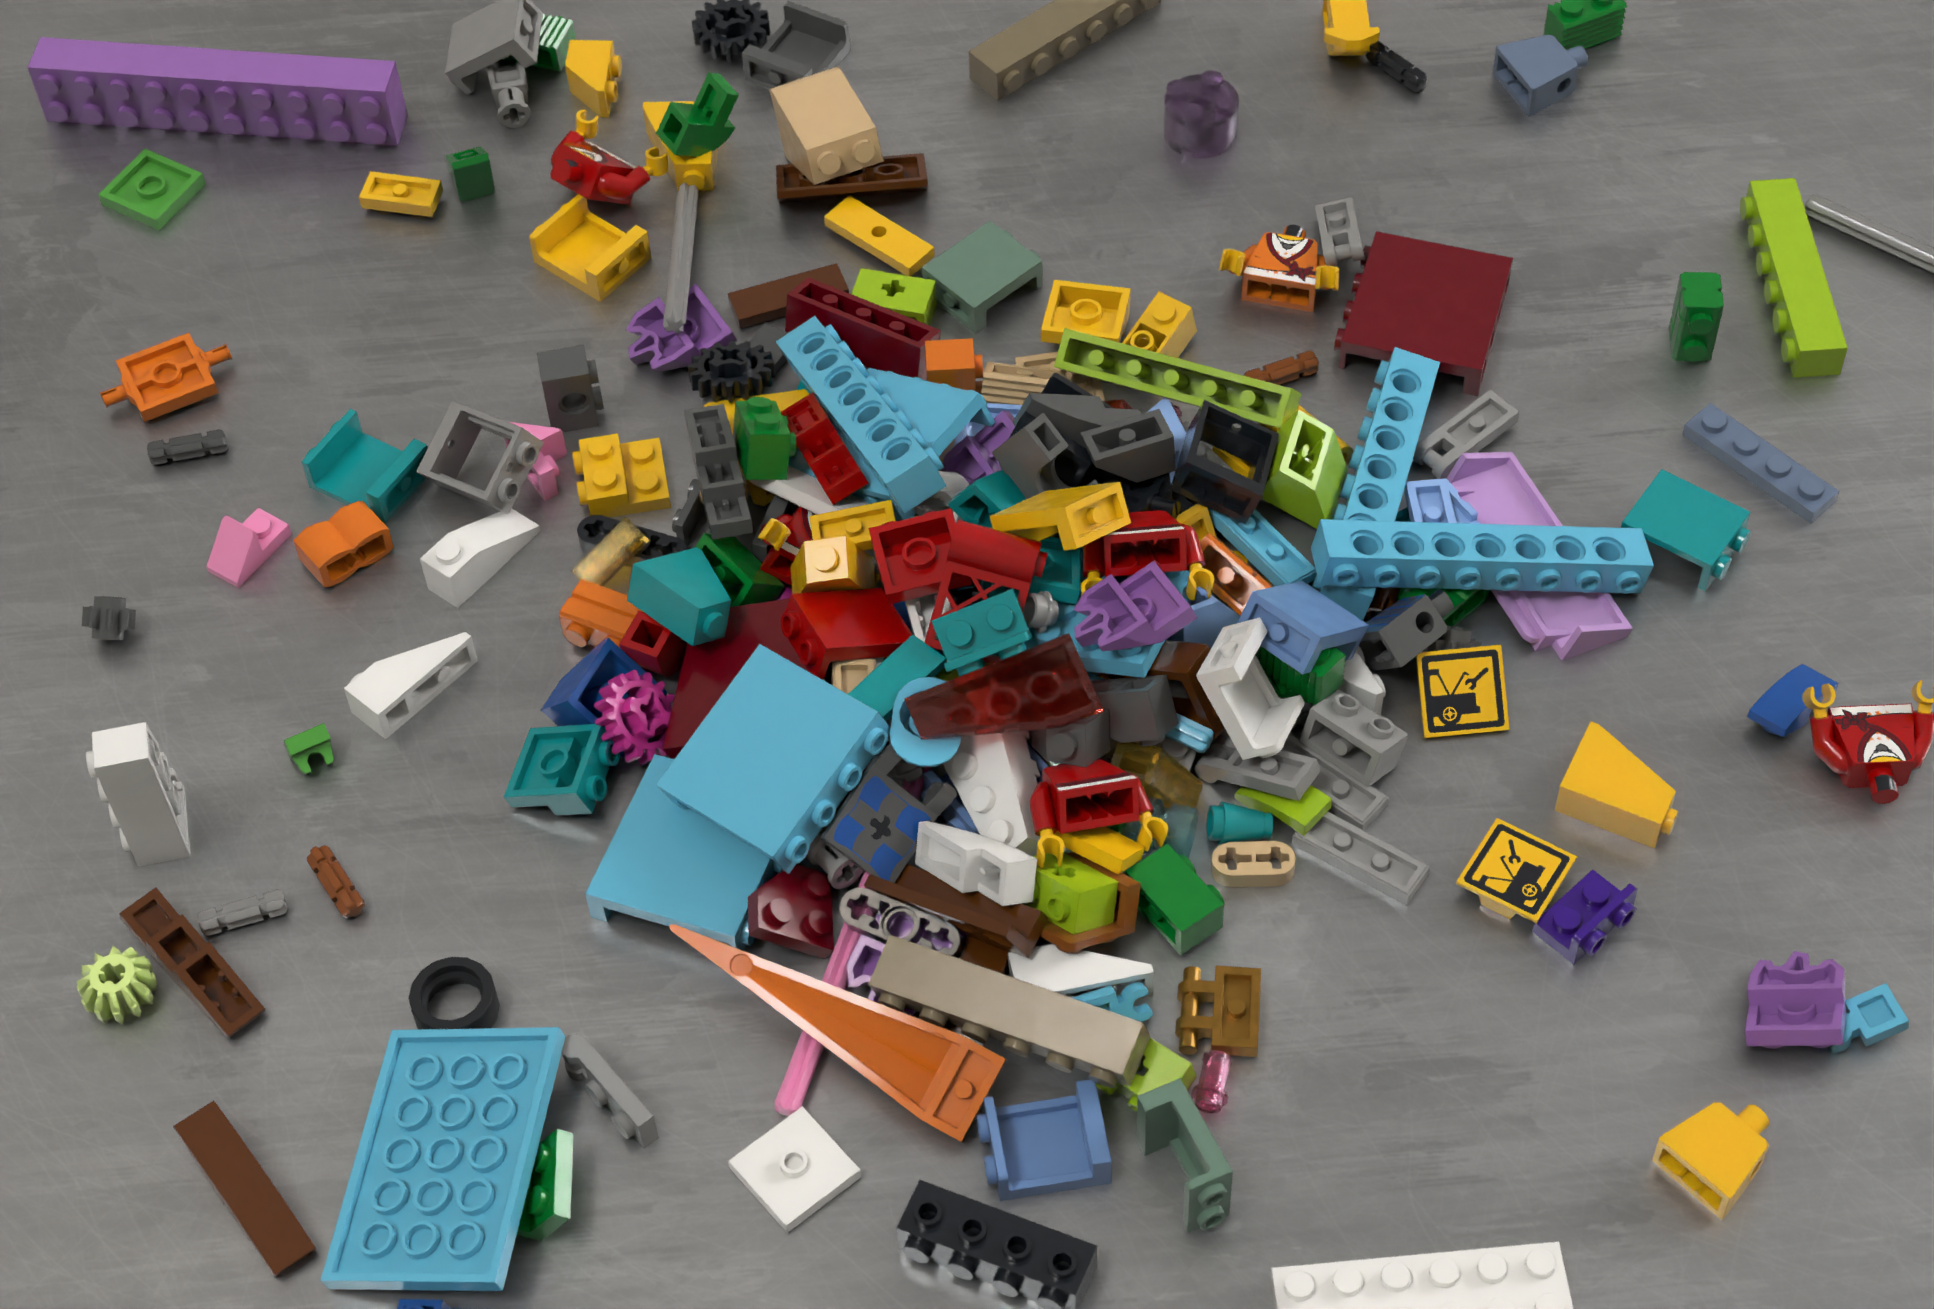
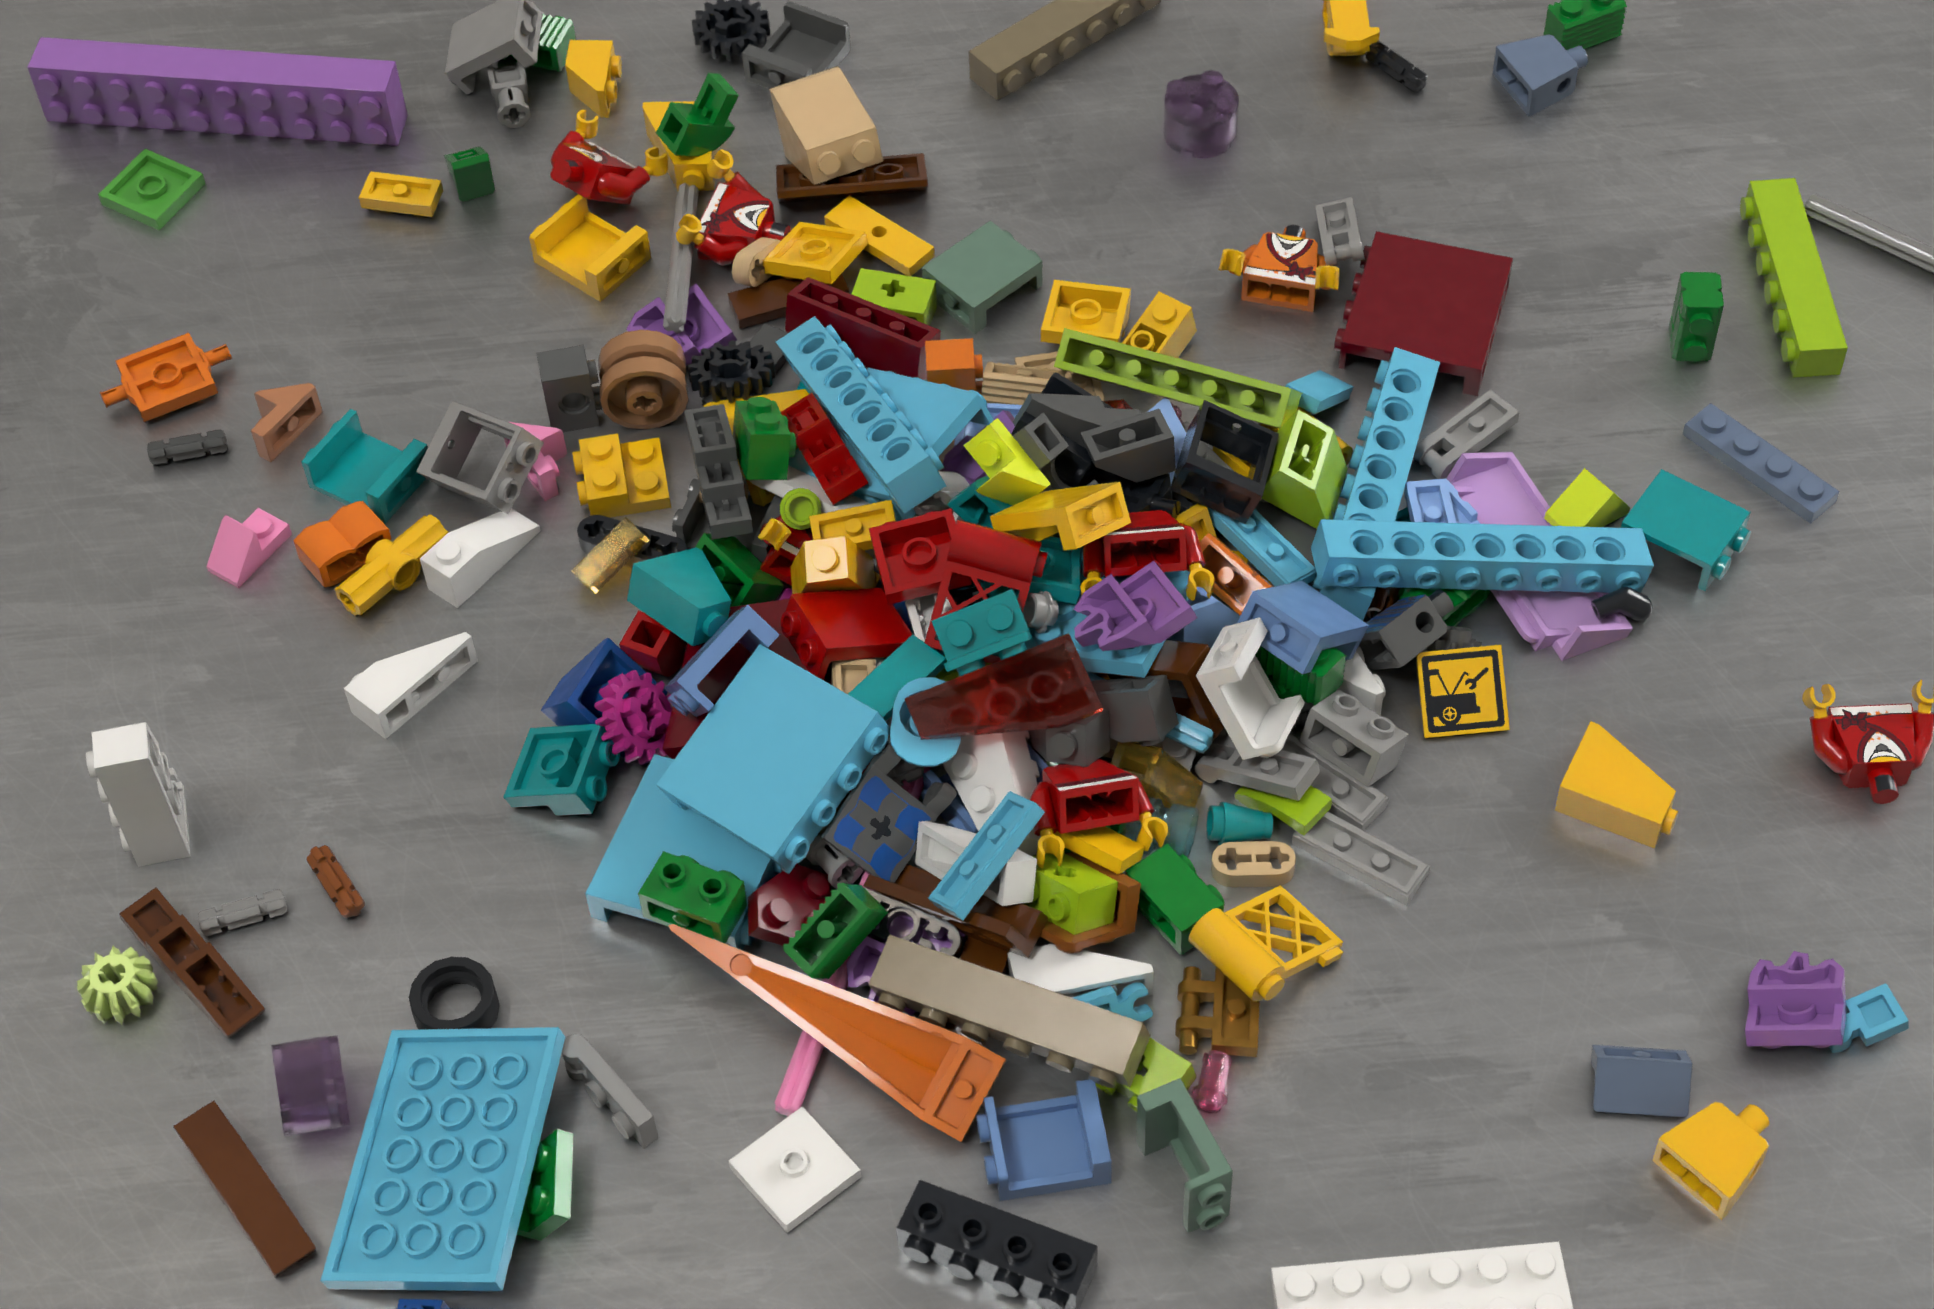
dark grey gear [82,596,136,640] -> none
bright green tile [284,723,334,775] -> none
orange brick [559,579,643,648] -> none
dark orange axle [1244,350,1319,385] -> none
piece [1456,818,1577,924] -> none
dark purple bracket [1532,869,1638,965] -> none
blue slope [1747,664,1838,737] -> none
none -> nougat slope [251,383,323,462]
none -> clear purple brick [271,1035,350,1137]
none -> yellow piece [335,514,449,616]
none -> medium nougat wheel [598,329,688,430]
none -> green brick [638,851,748,944]
none -> medium blue panel [664,605,780,717]
none -> torso [676,149,791,266]
none -> tan beam [732,237,781,287]
none -> yellow plate [763,222,868,284]
none -> lime plate [779,488,822,530]
none -> green brick [783,883,888,979]
none -> medium azure tile [928,791,1045,921]
none -> neon yellow slope [963,418,1051,506]
none -> yellow piece [1188,885,1343,1002]
none -> medium azure tile [1285,370,1354,414]
none -> neon yellow slope [1544,468,1630,527]
none -> black arm [1591,587,1653,621]
none -> sand blue panel [1591,1045,1692,1117]

